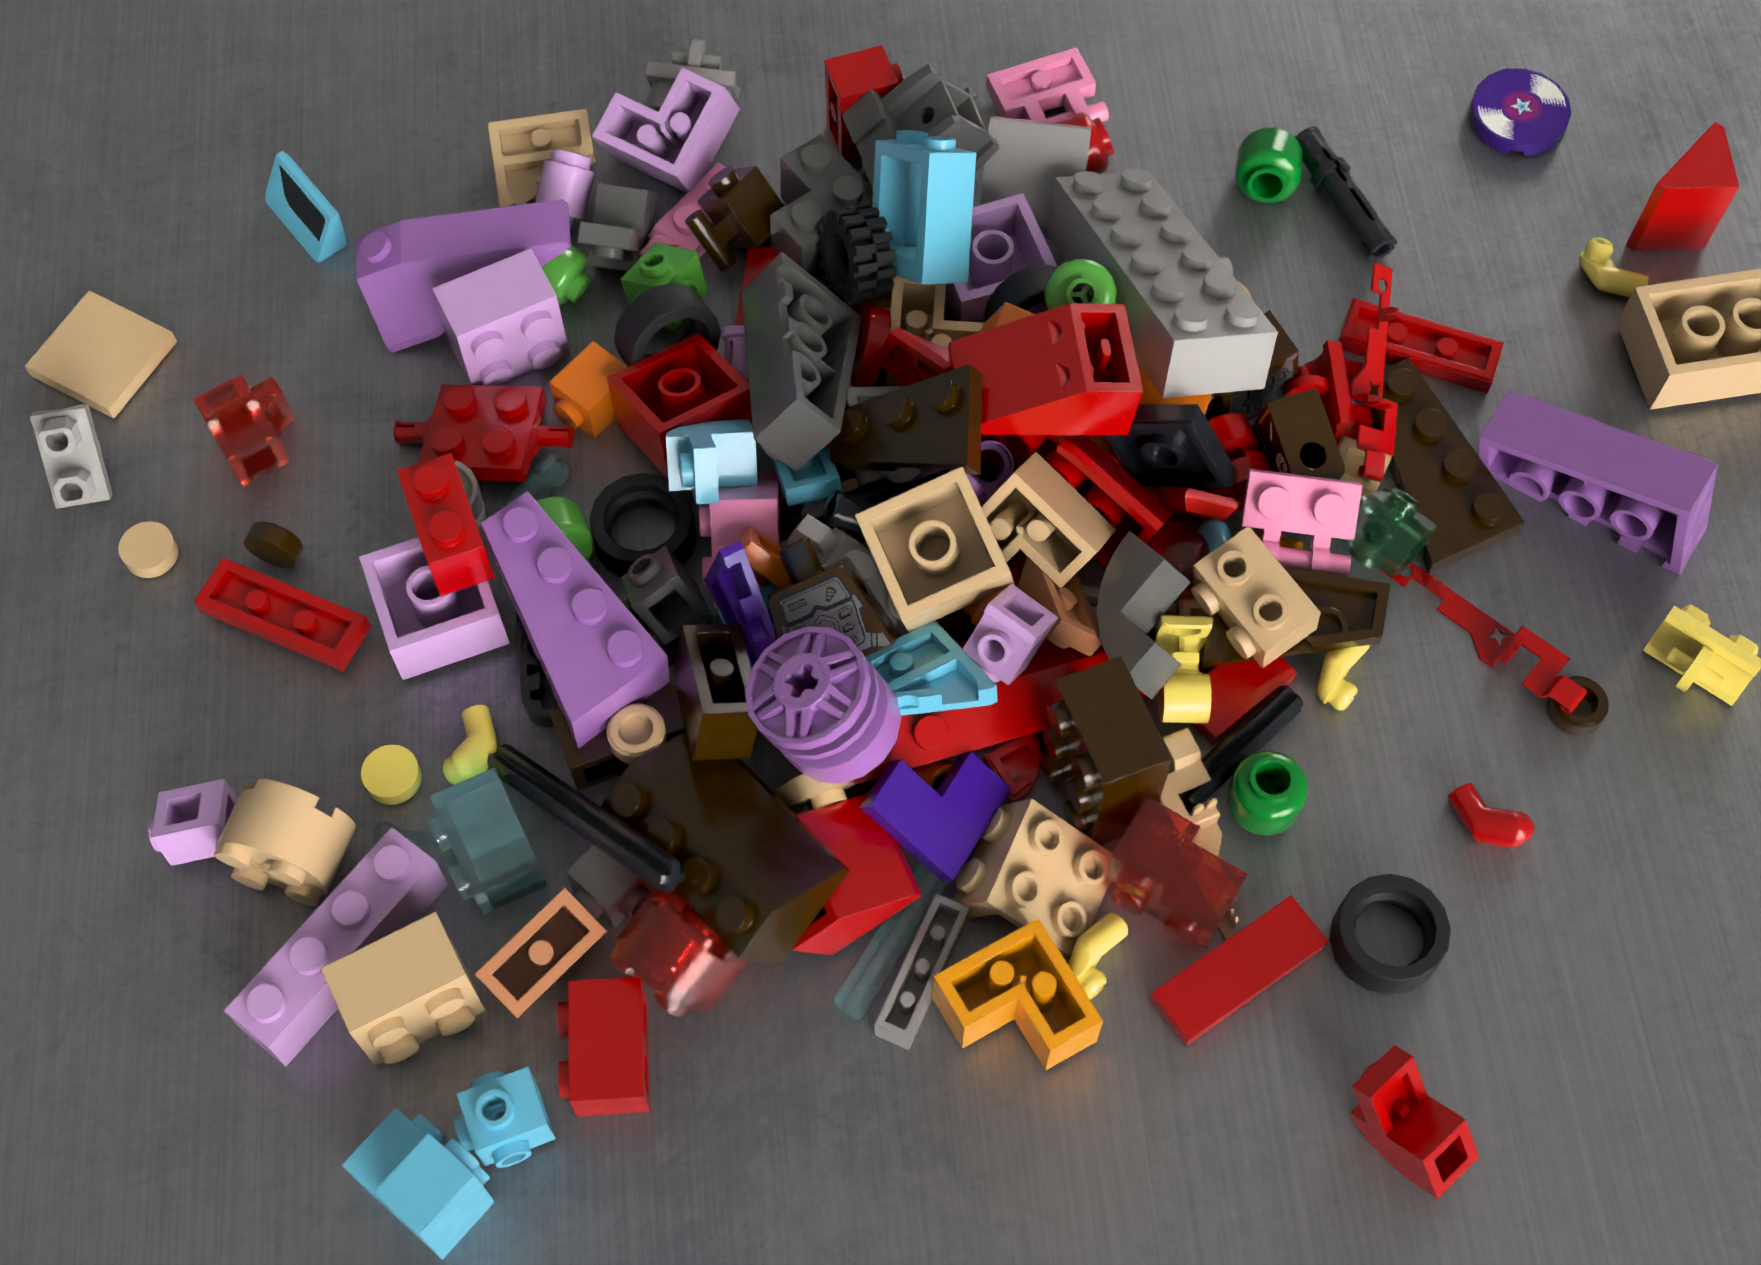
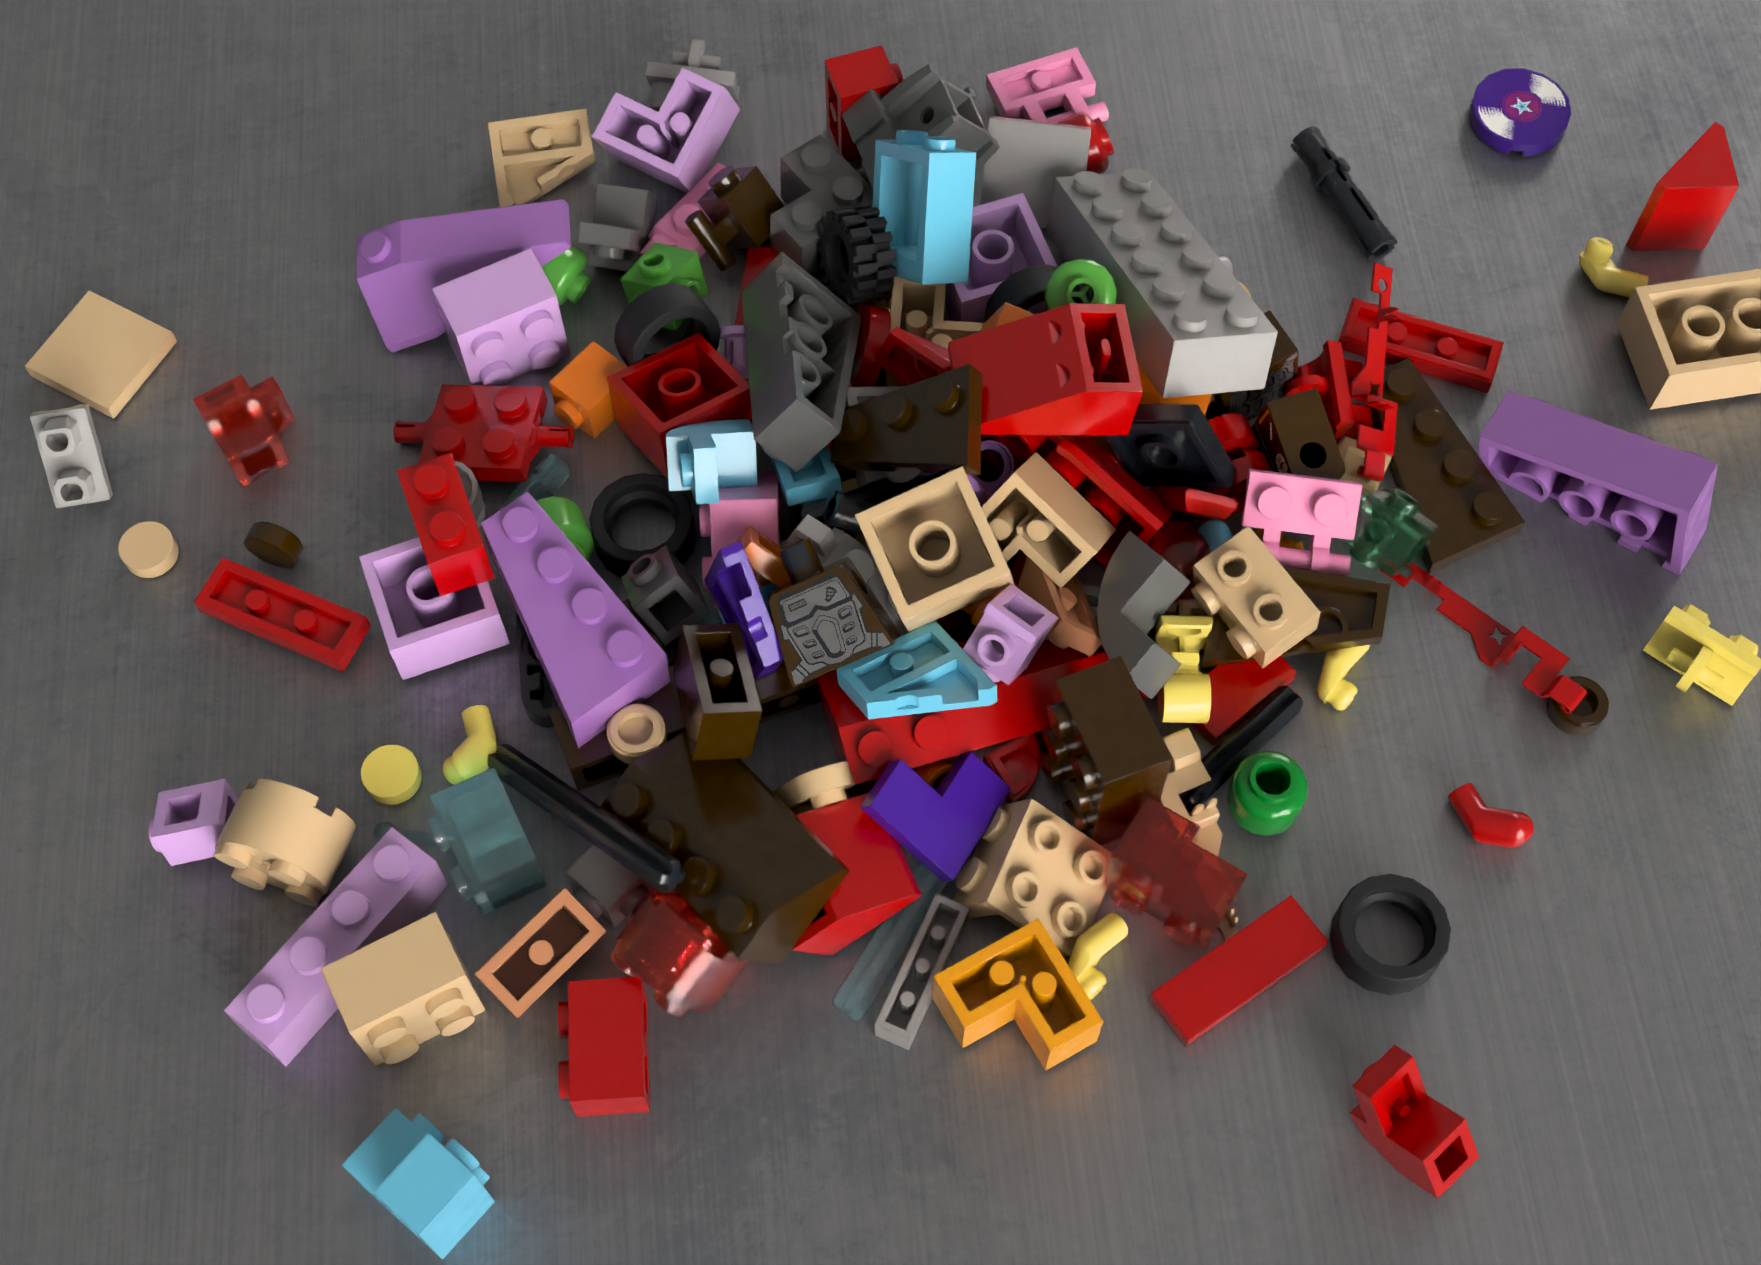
medium azure slope [265,151,348,262] -> none
medium azure brick [453,1067,556,1168] -> none
lavender brick [535,149,594,227] -> none
medium lavender wheel [745,626,901,784] -> none
green head [1236,128,1302,203] -> none

